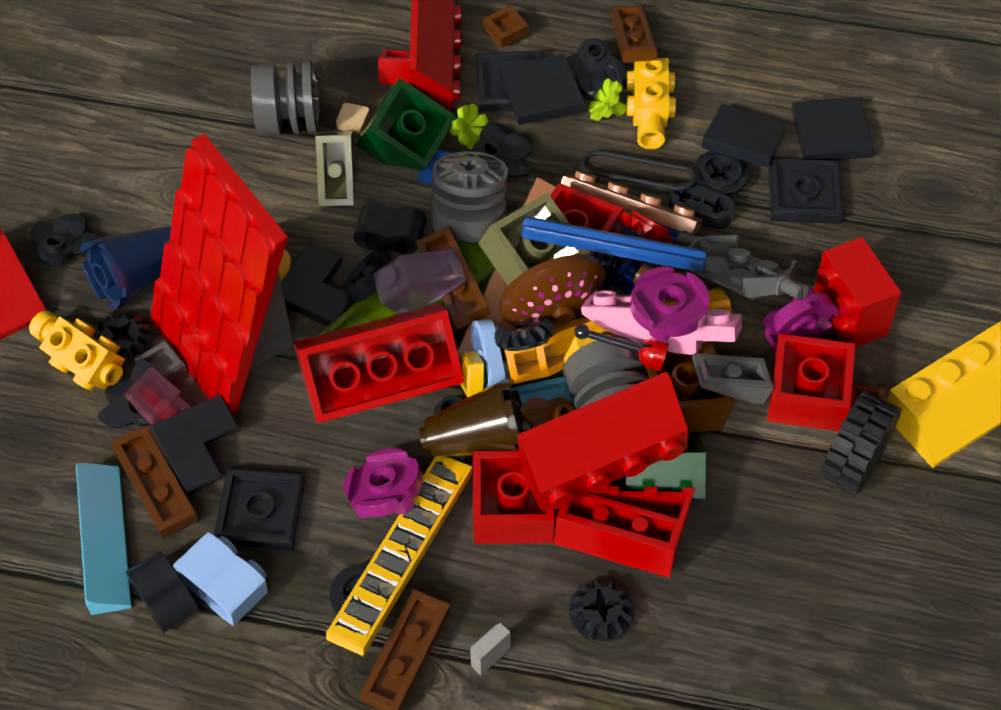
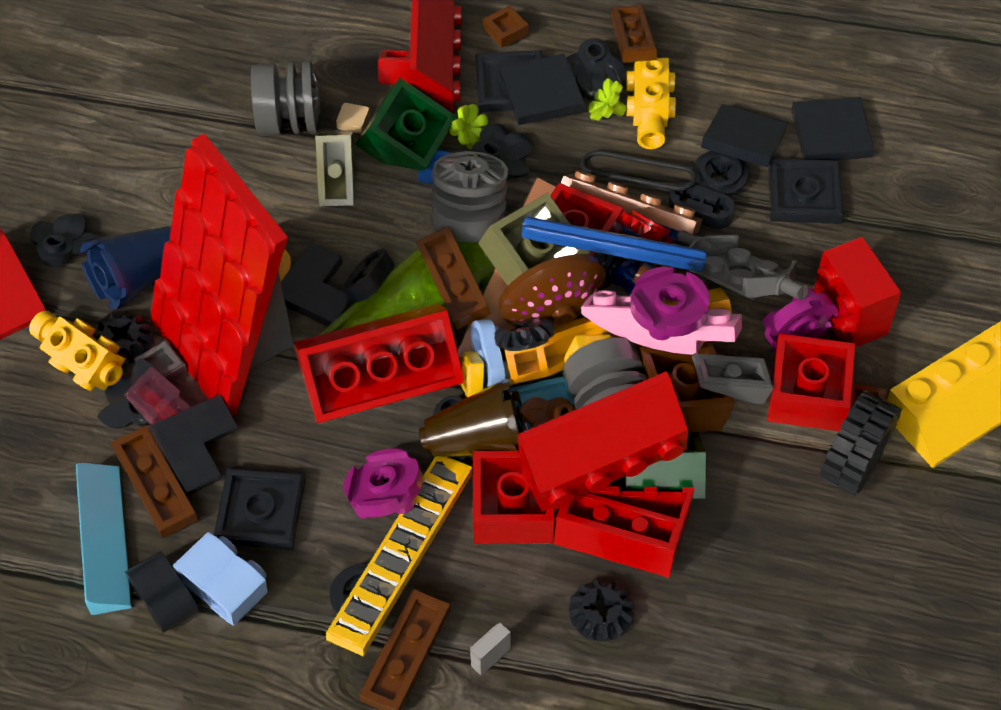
black axle [353,202,427,255] -> none
clear purple slope [373,249,466,314] -> none
hinge [575,324,669,372] -> none

